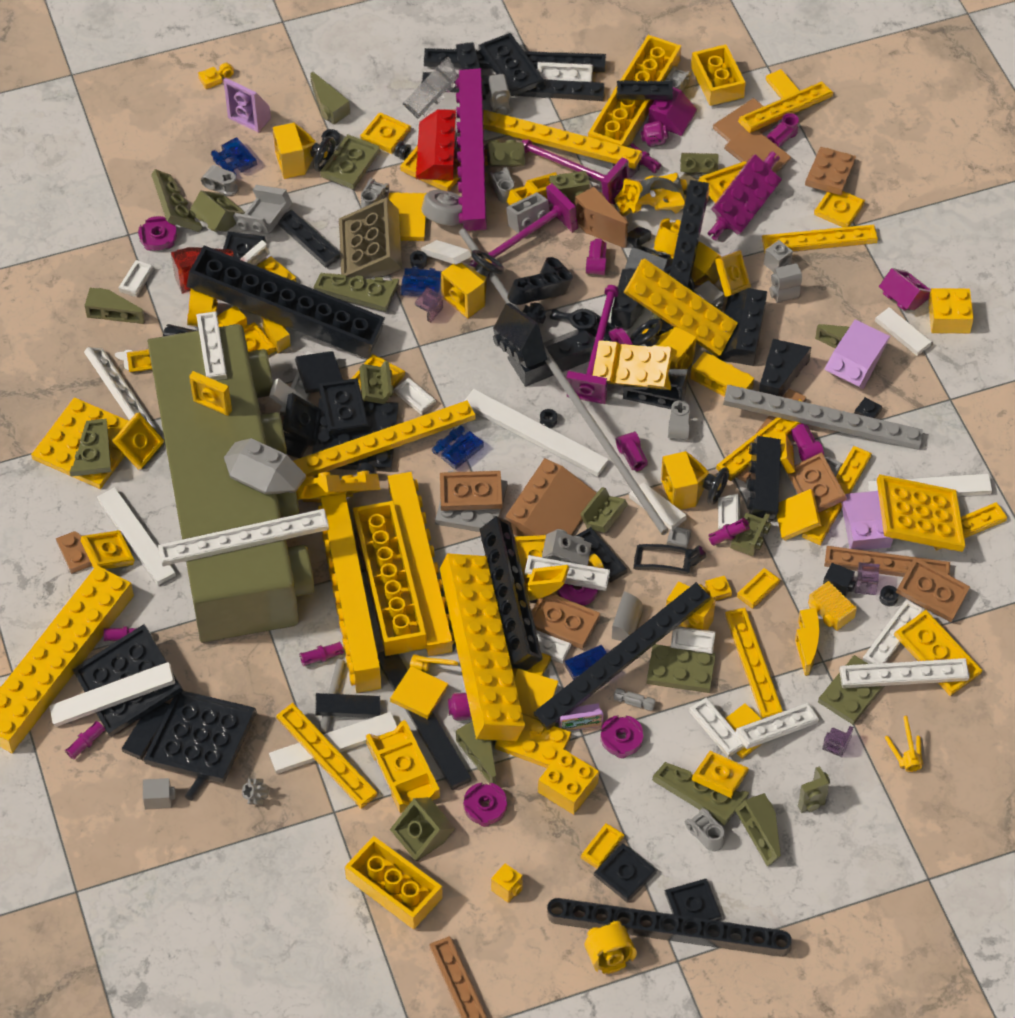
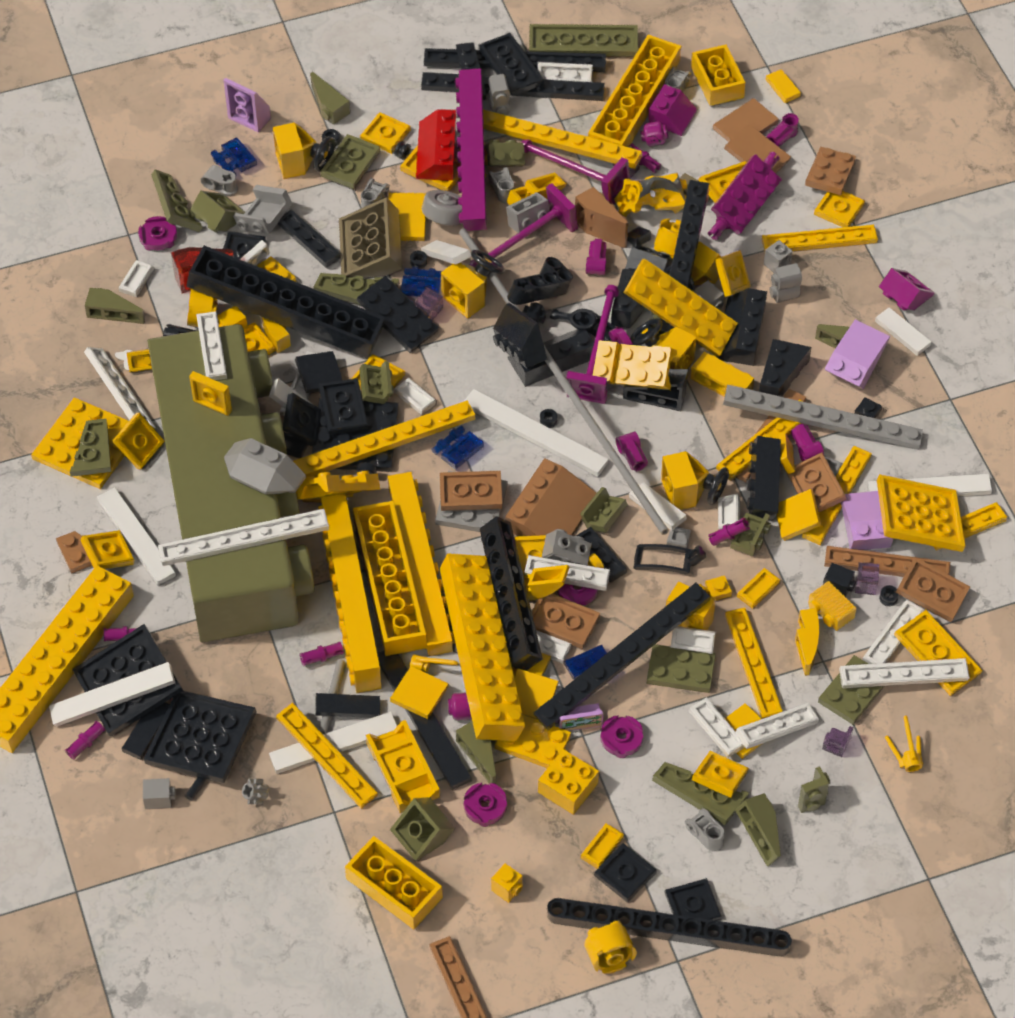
yellow plate [198,63,234,89] -> none
clear slope [402,57,459,119] -> none
olive bracket [549,171,590,202] -> none
light grey brick [612,591,643,641] -> none
light grey axle [614,688,655,711] -> none
black plate [617,81,673,100] -> none
light grey piece [668,400,689,439] -> none
olive bracket [680,153,719,174] -> none
yellow tile [738,81,833,133] -> none
yellow brick [928,288,973,333] -> none
none -> black plate [357,275,439,353]
none -> olive plate [529,24,638,56]

